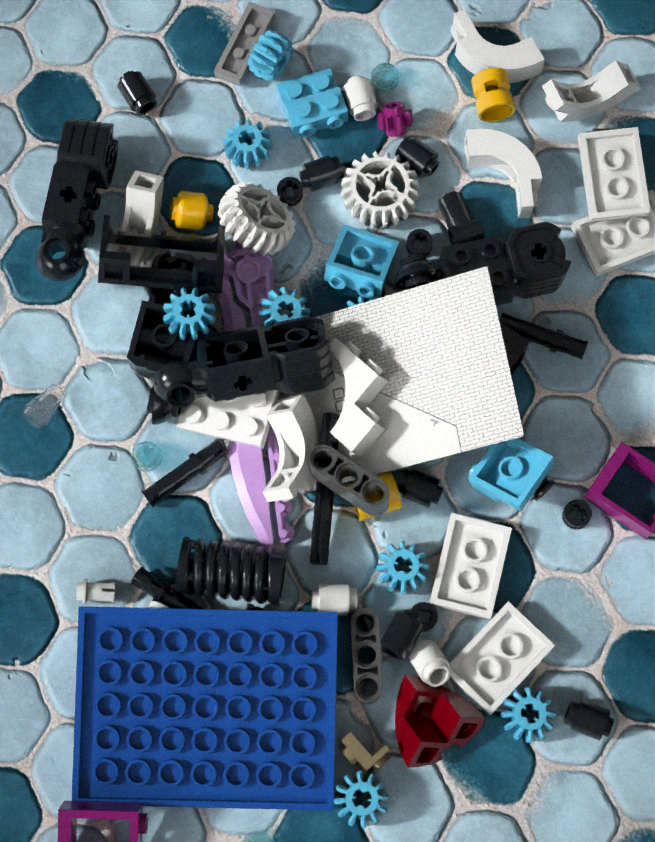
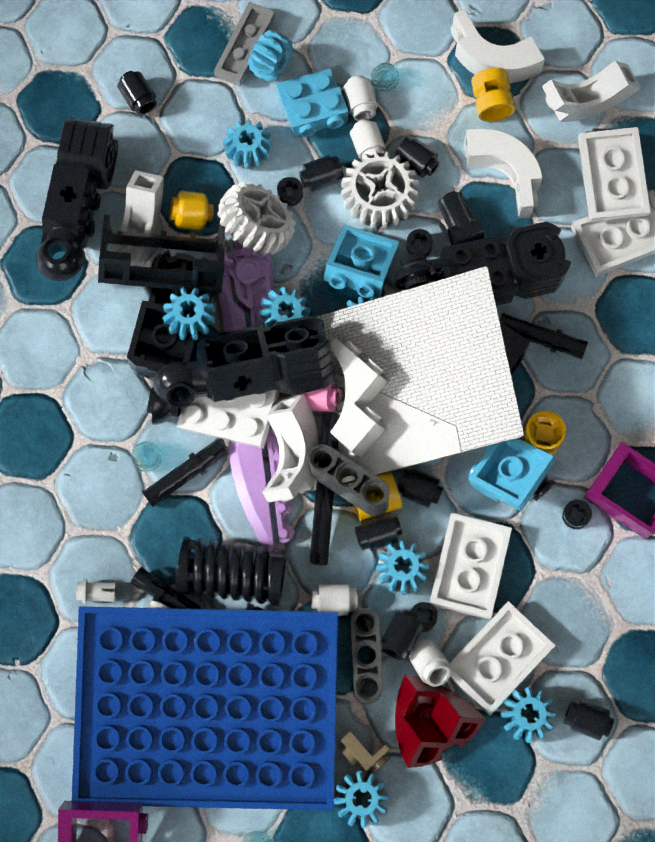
clear cone [22,384,66,429] -> none
magenta gear [377,102,413,137] -> none
none -> bright pink brick [293,382,341,412]
none -> white brick [350,119,386,160]
none -> black brick [354,513,403,551]
none -> yellow wheel [521,411,566,456]

